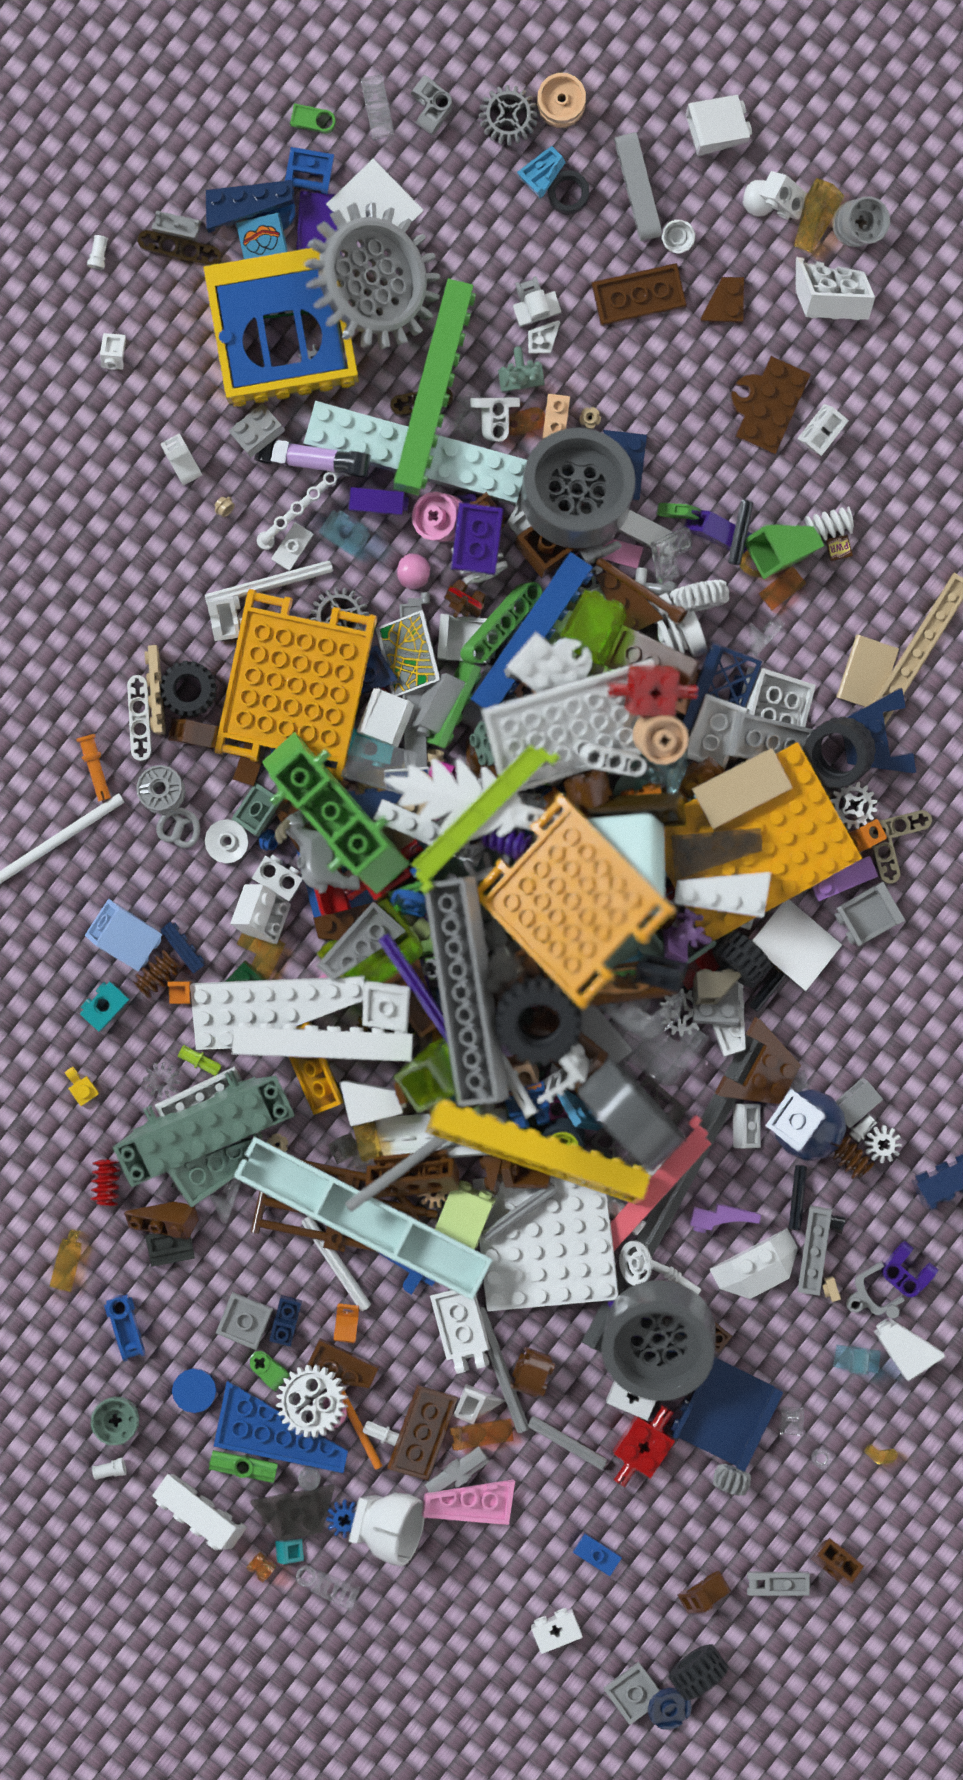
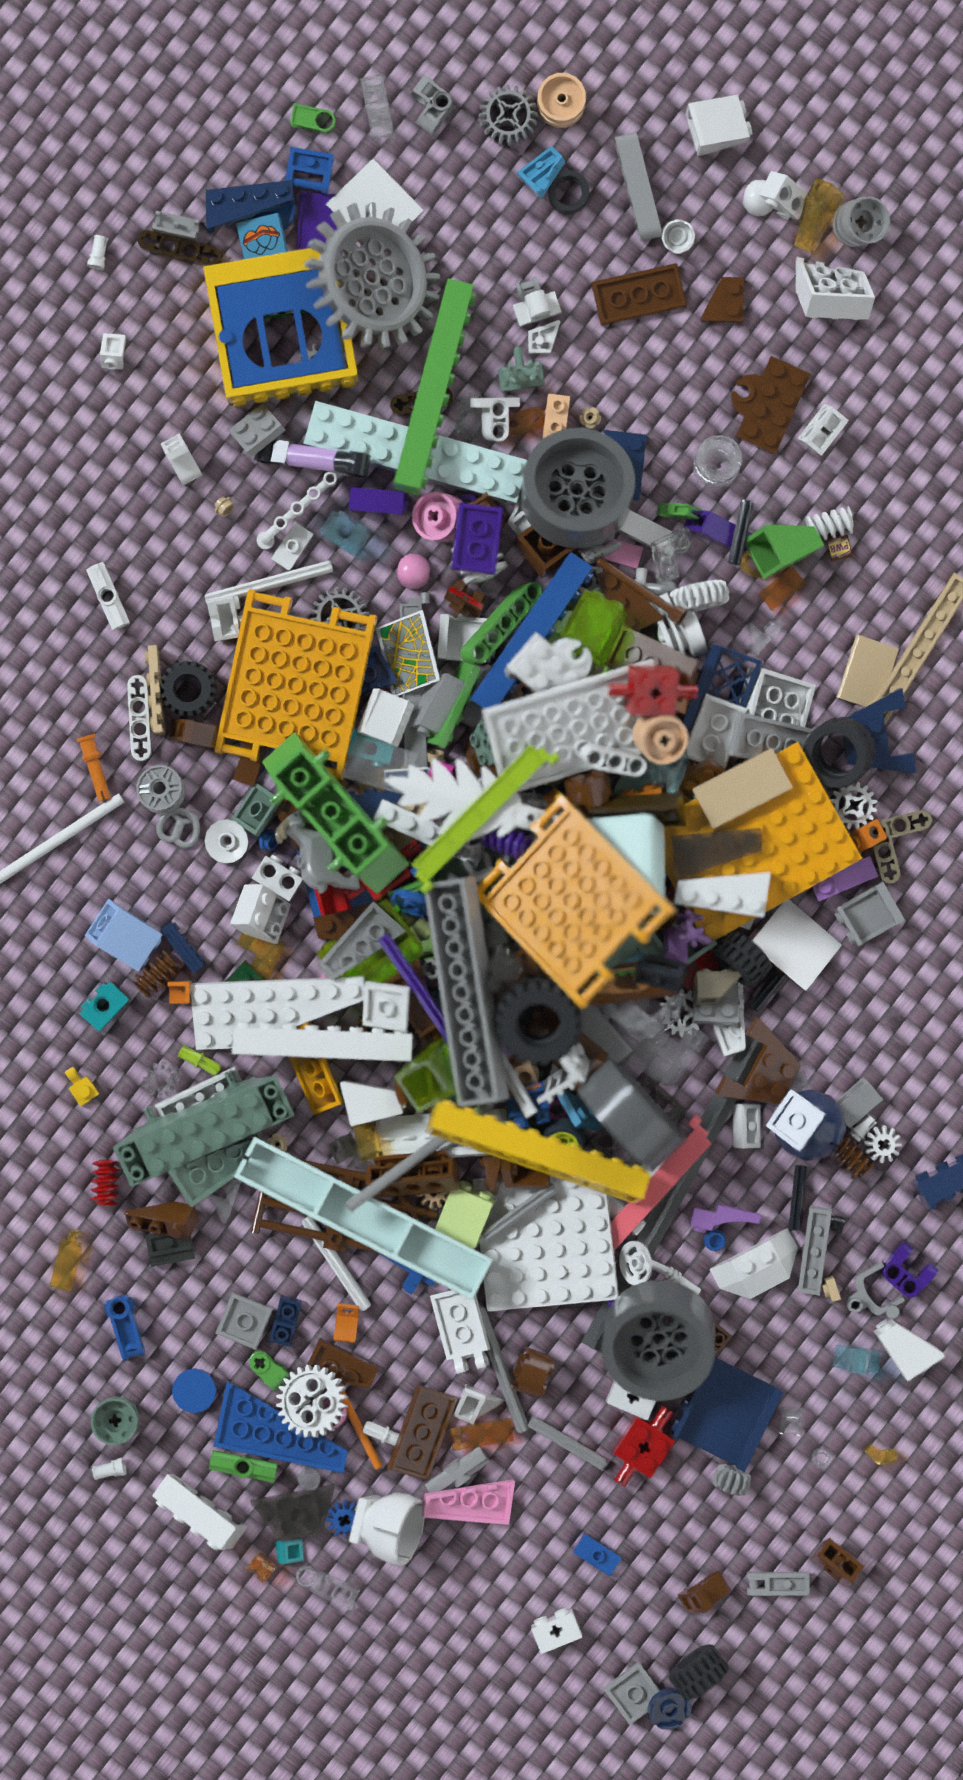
none -> white piece [86,562,130,631]
none -> clear wheel [693,435,742,489]
none -> blue plate [704,1229,726,1251]

